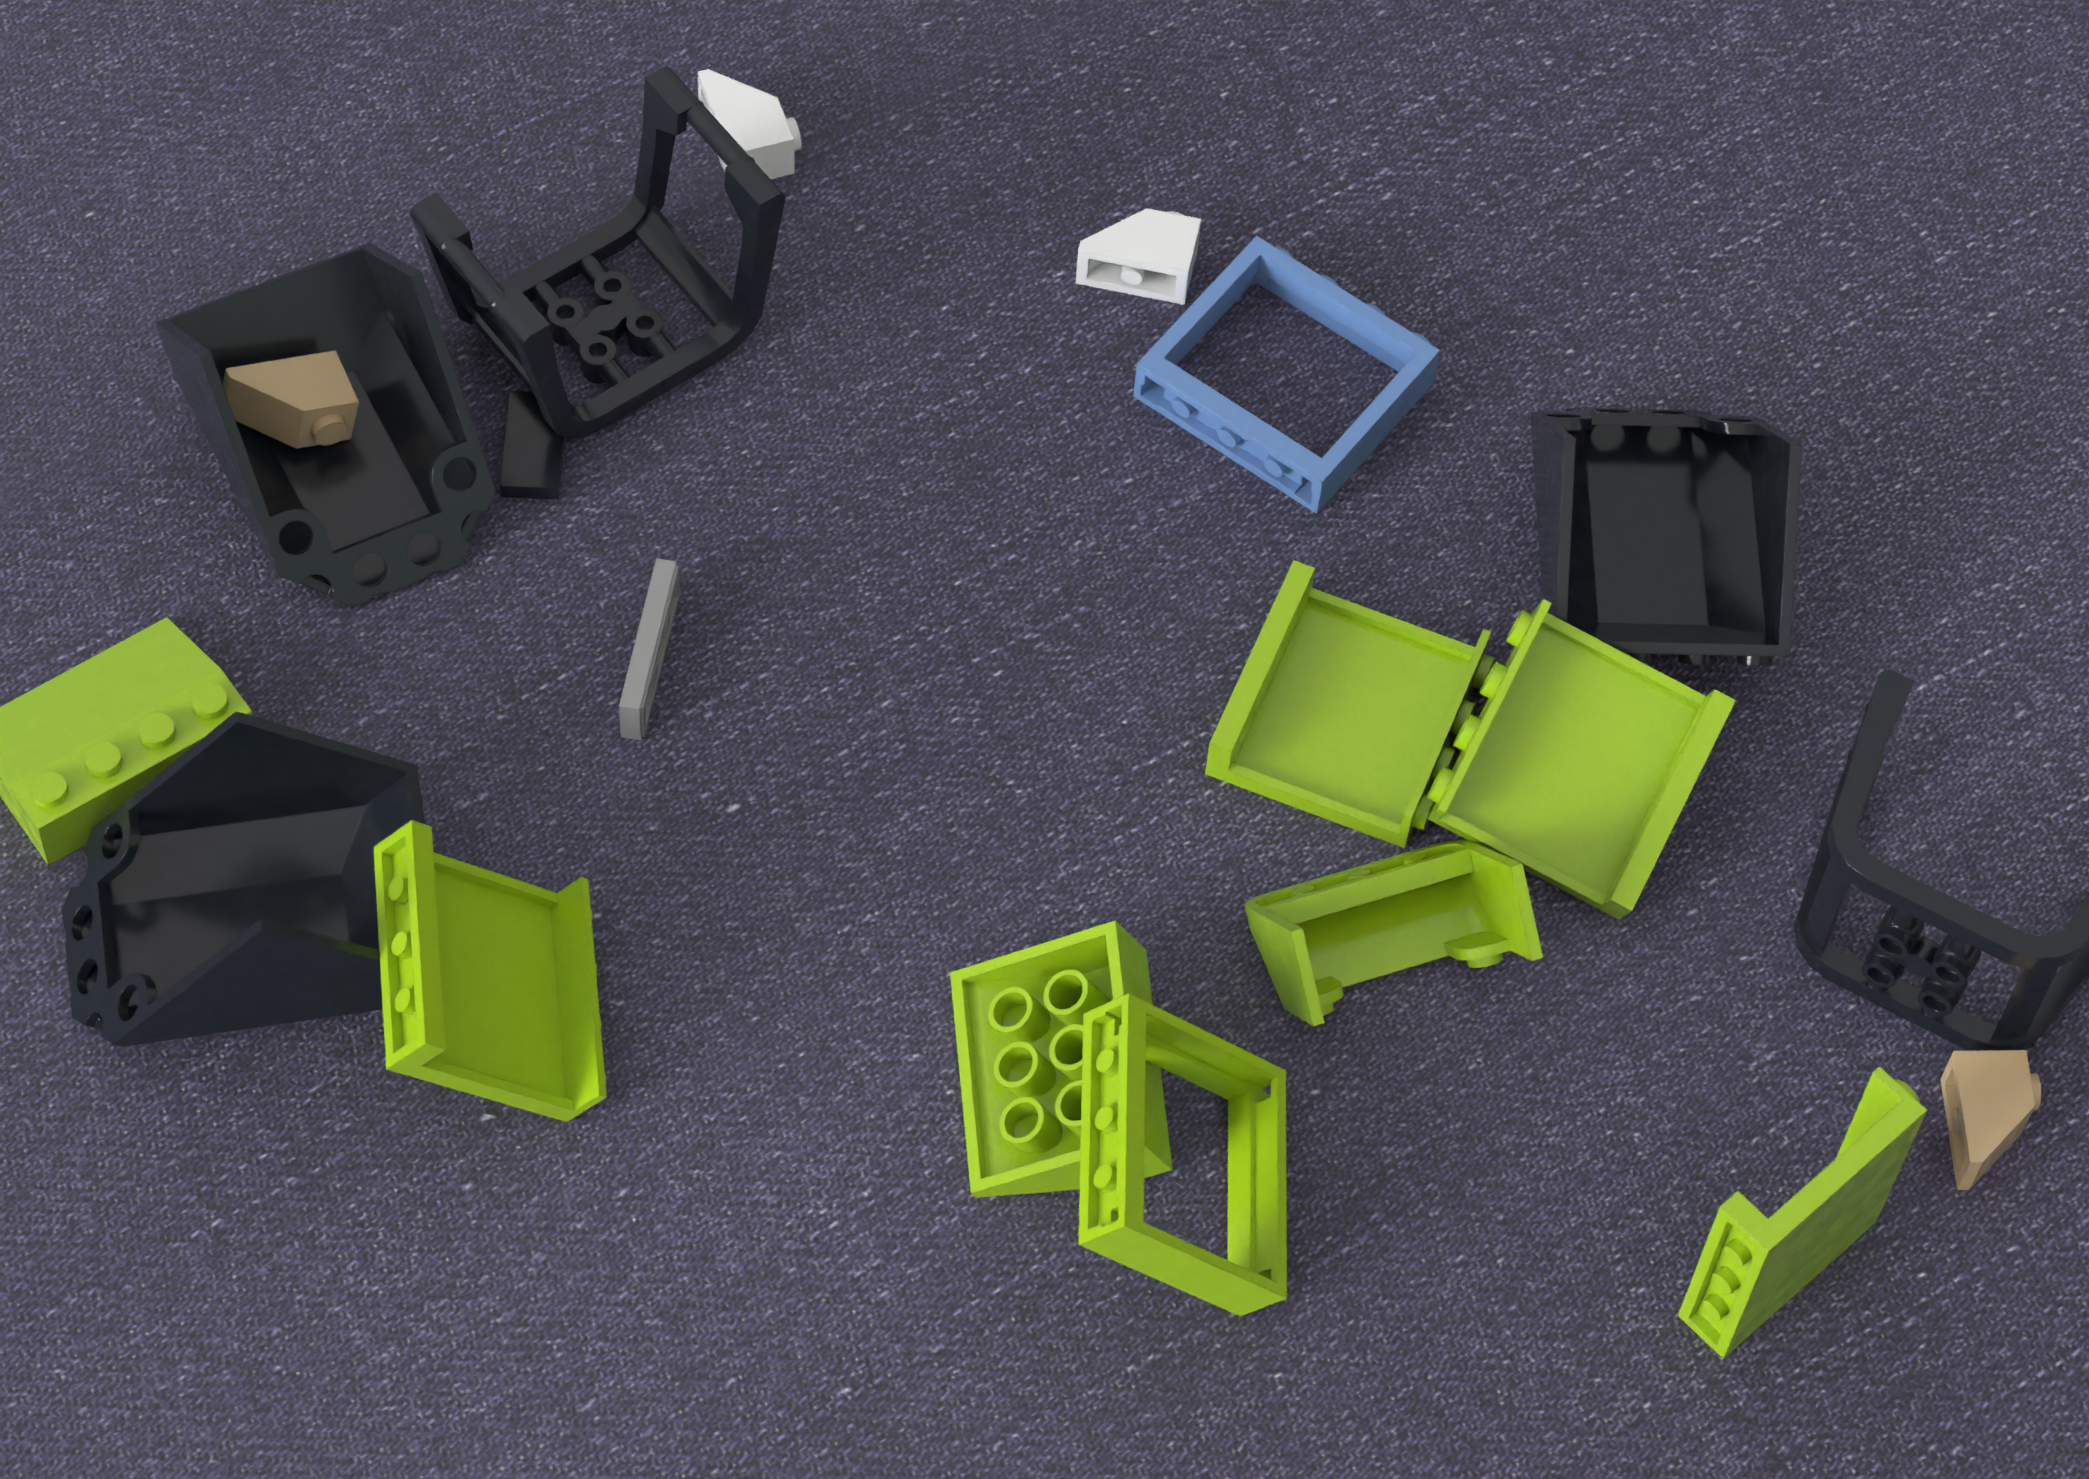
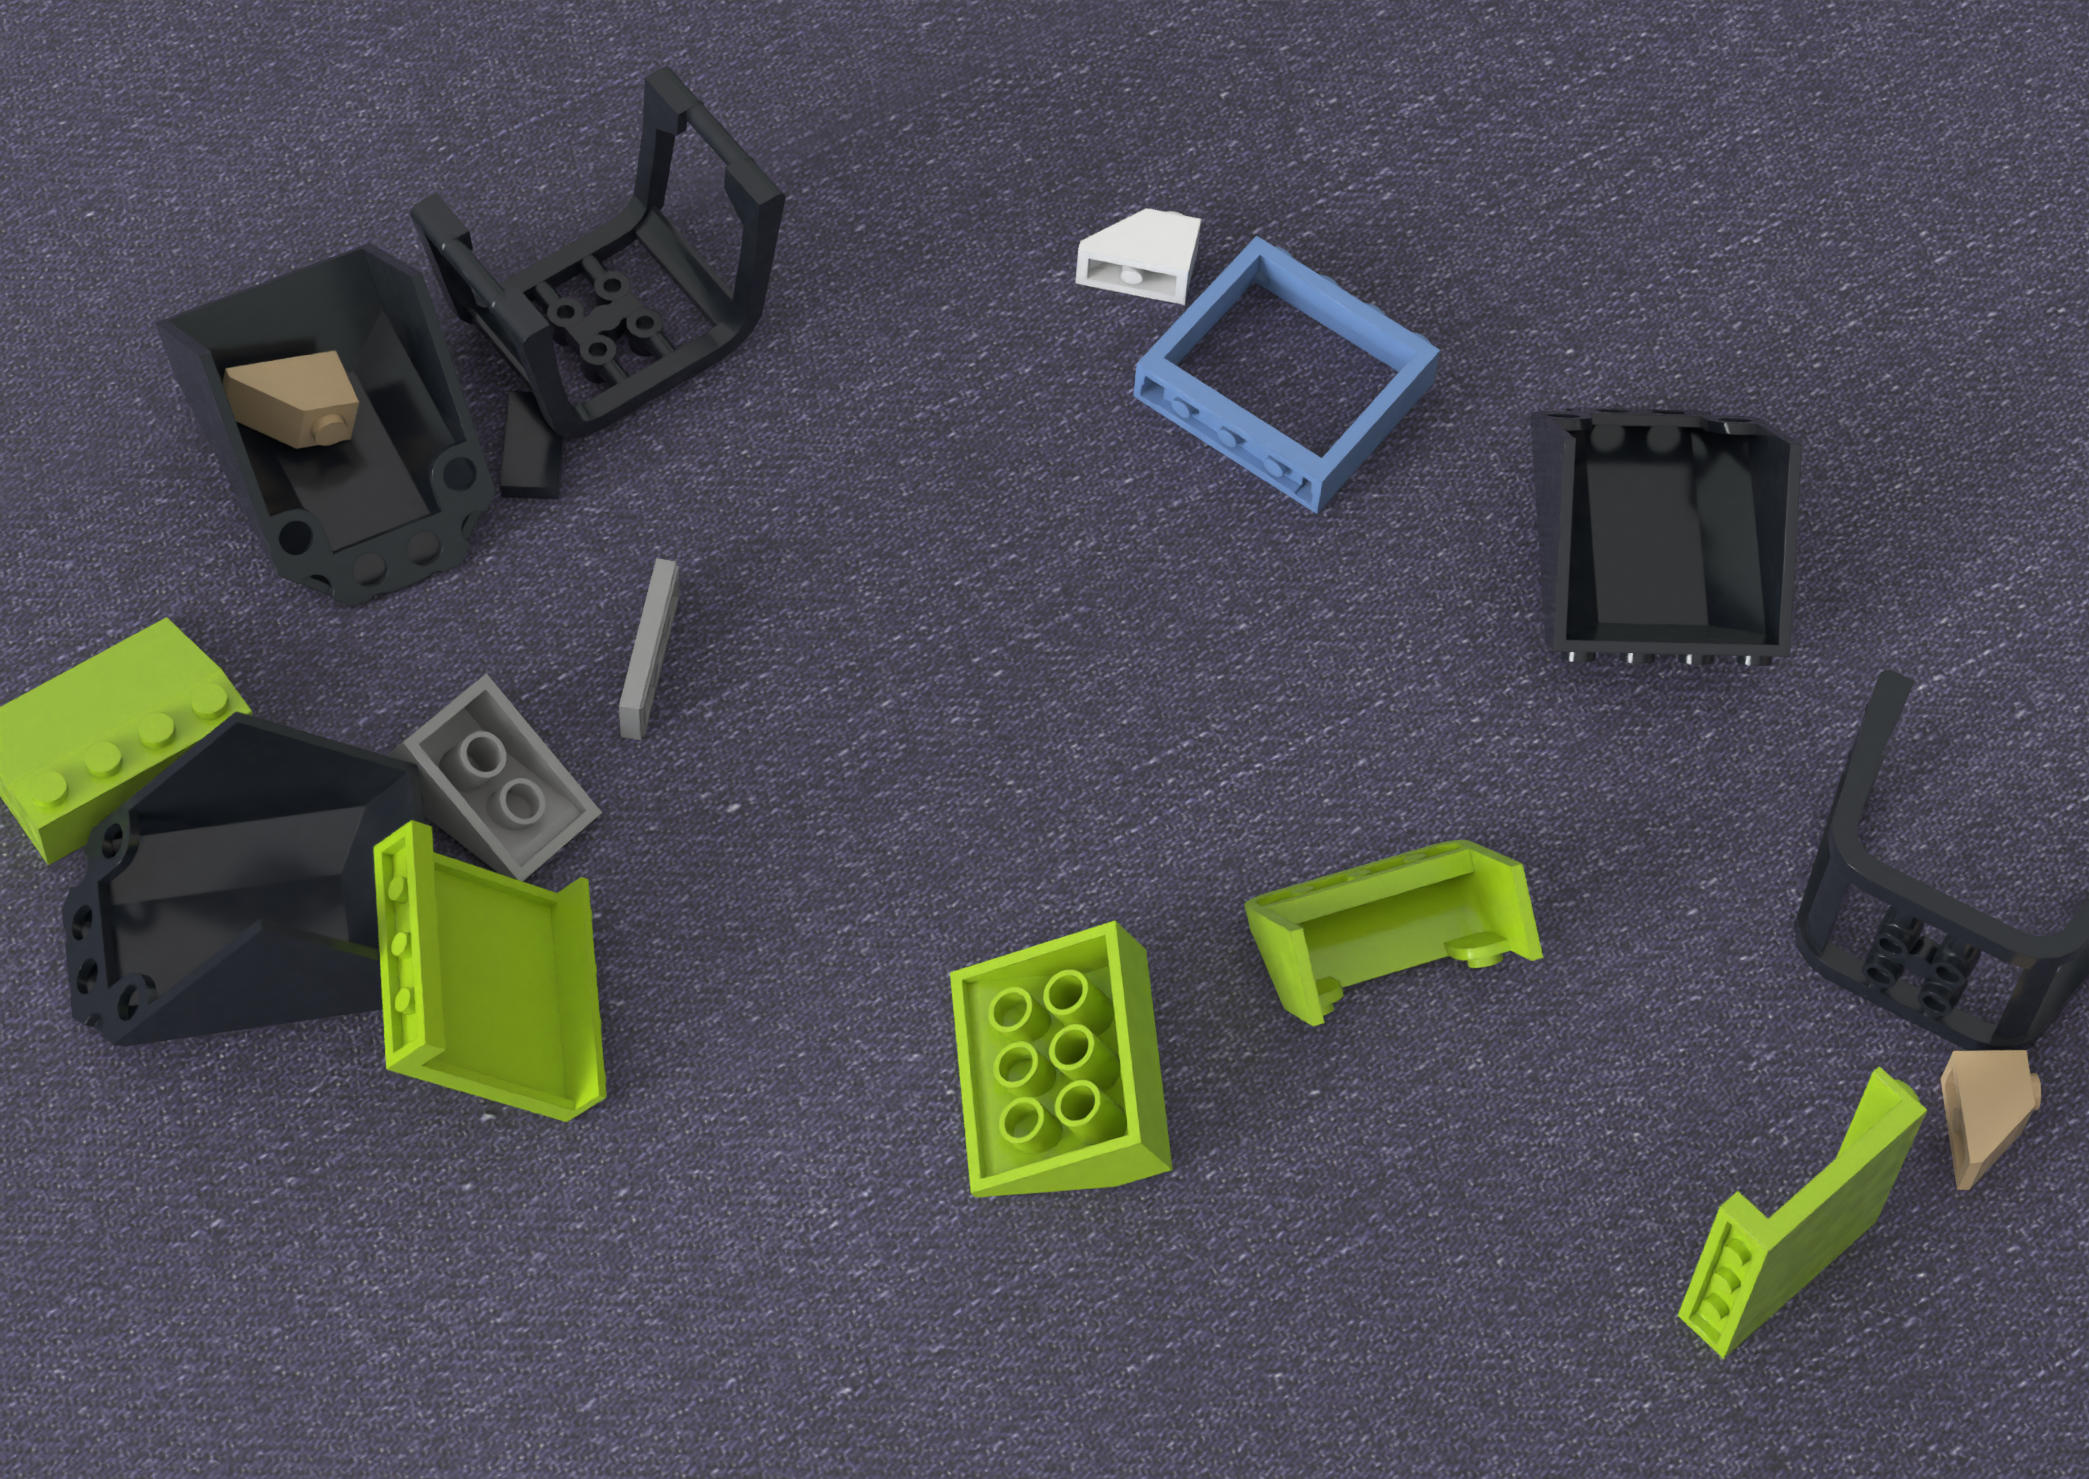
white slope [698,69,802,179] -> none
lime window [1078,993,1287,1317] -> none
lime panel [1205,560,1495,848] -> none
lime panel [1427,599,1736,920] -> none
none -> light grey slope [386,673,602,881]

